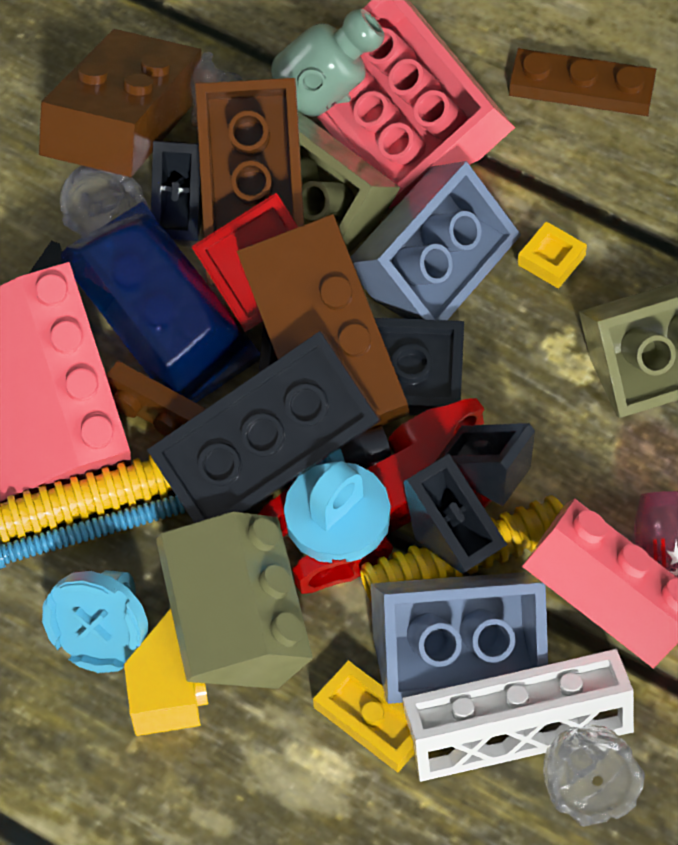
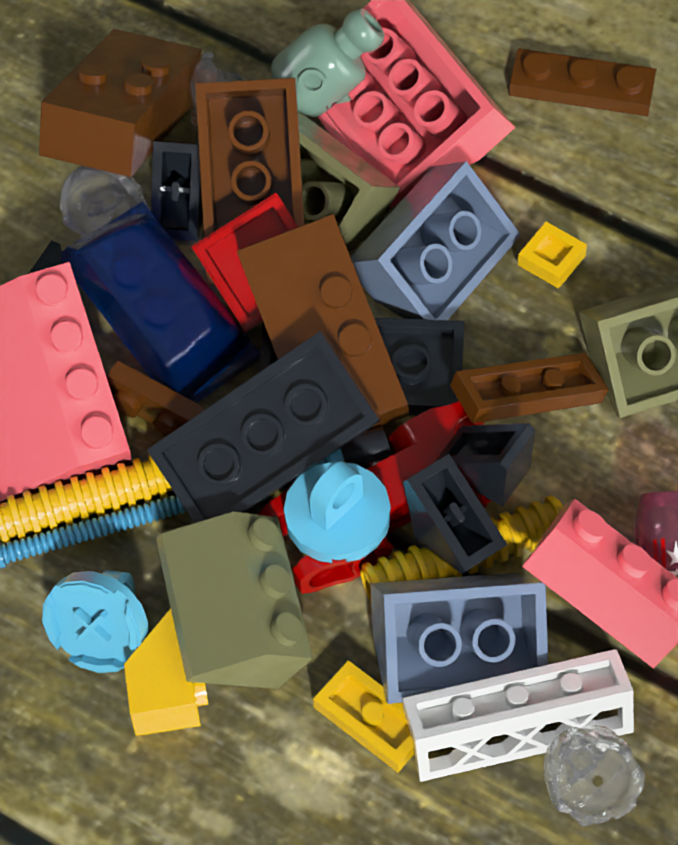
none -> reddish brown plate [450,352,609,424]

